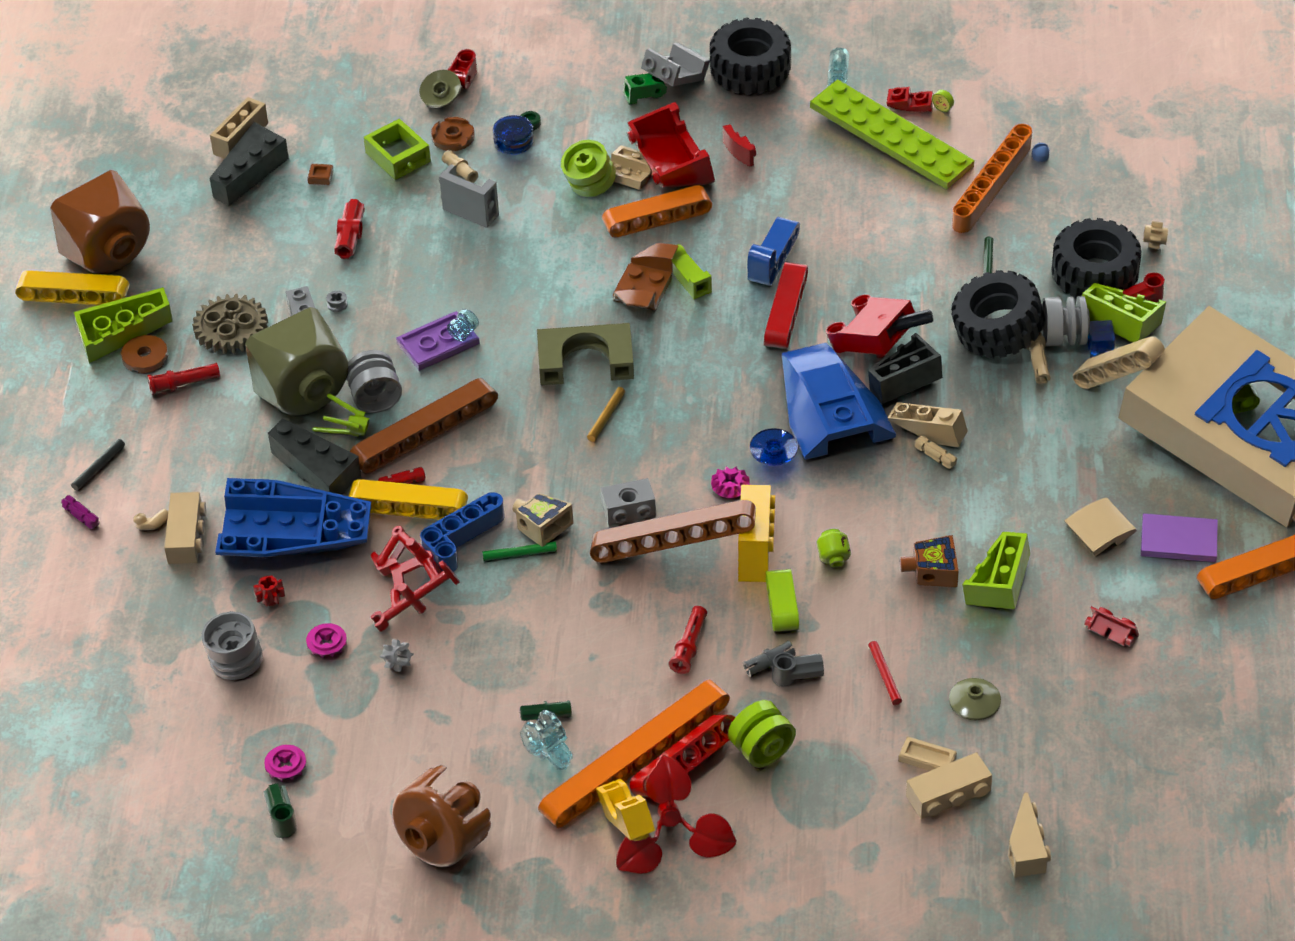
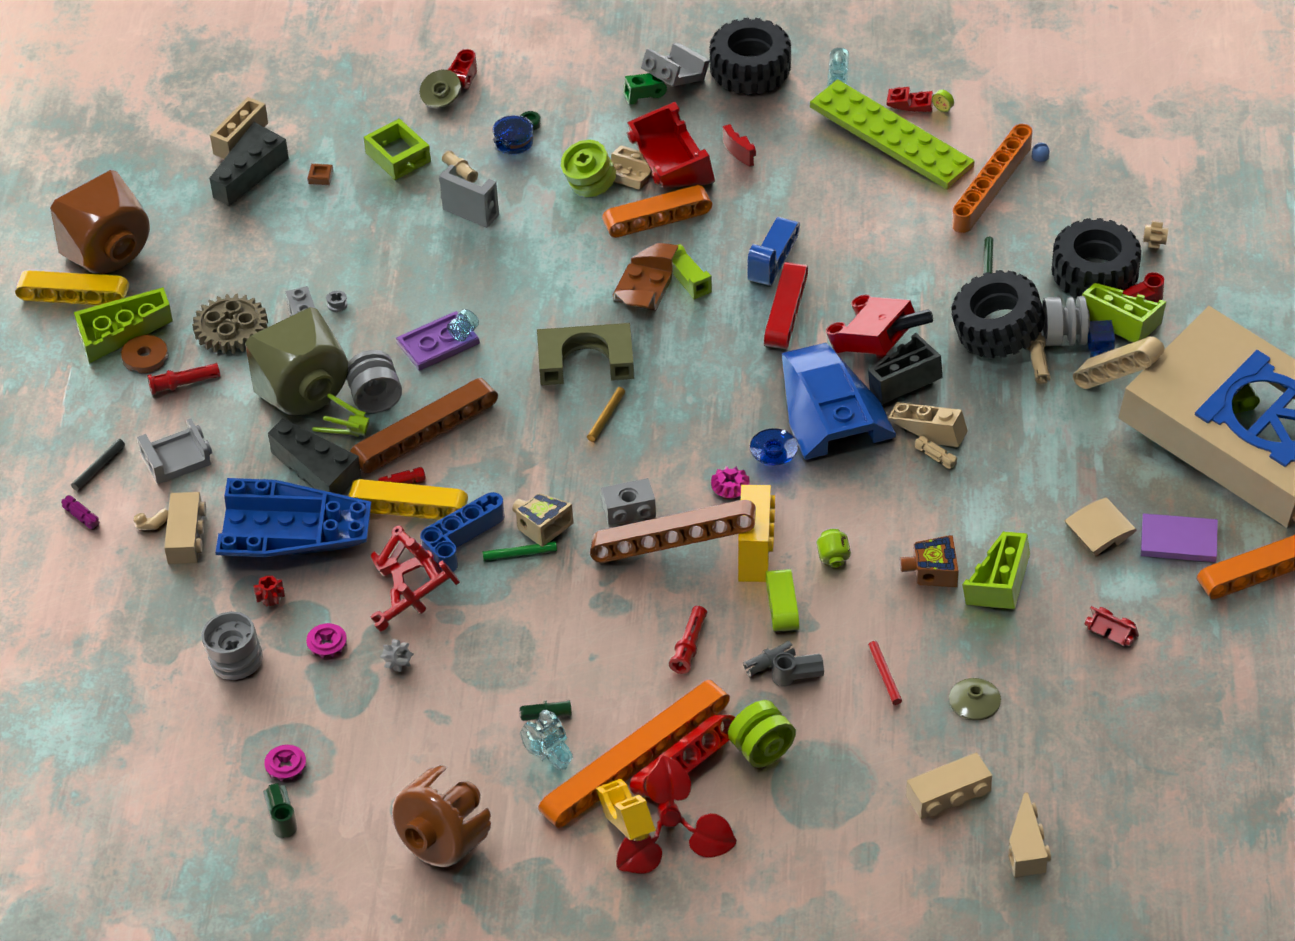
red piece [334,199,365,259] -> none
dark orange tile [431,117,475,151] -> none
tan tile [898,736,957,771] -> none
none -> light grey panel [137,419,212,485]

